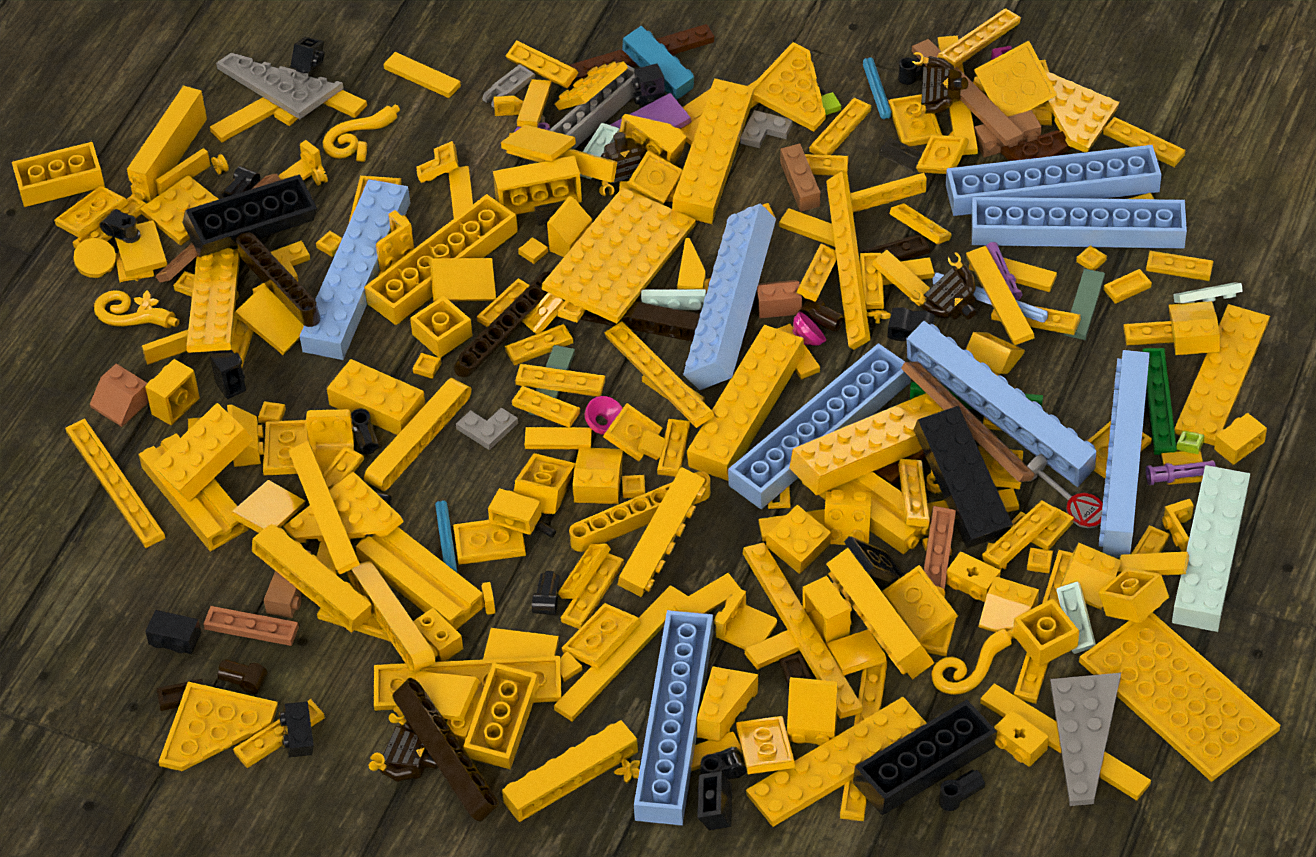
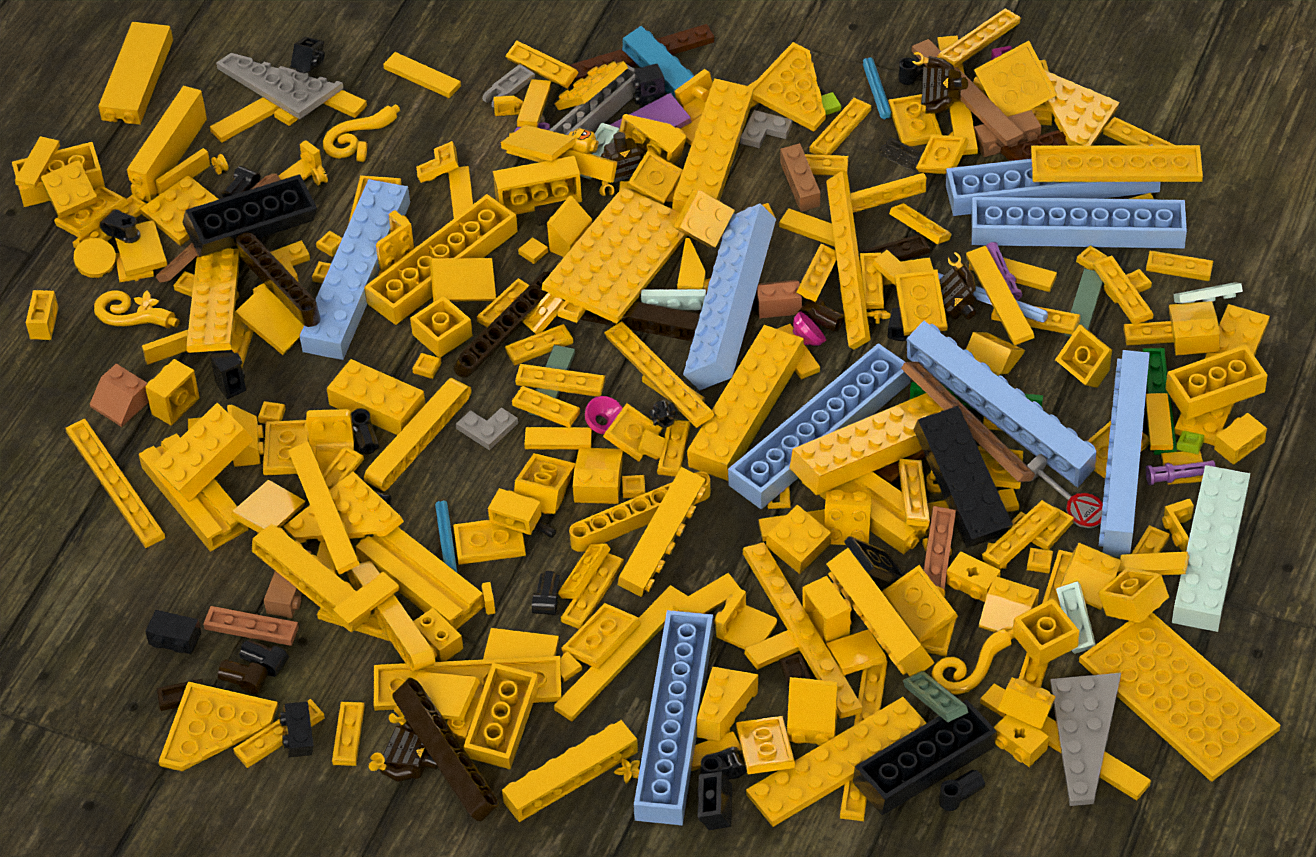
none -> yellow tile [15,136,60,189]
none -> yellow brick [26,290,59,340]
none -> yellow brick [41,160,98,219]
none -> yellow brick [98,22,173,125]
none -> black piece [239,639,289,677]
none -> yellow tile [312,261,331,283]
none -> yellow tile [332,572,399,628]
none -> yellow tile [332,702,365,766]
none -> yellow head [569,128,599,154]
none -> black gear [649,400,678,428]
none -> yellow brick [673,190,735,248]
none -> yellow tile [674,69,713,107]
none -> yellow tile [894,270,948,336]
none -> sand green tile [903,671,968,722]
none -> yellow slope [997,677,1056,729]
none -> yellow plate [1031,145,1203,182]
none -> yellow slope [1055,324,1112,388]
none -> yellow tile [1093,256,1153,325]
none -> yellow tile [1145,393,1173,450]
none -> yellow brick [1165,345,1268,420]

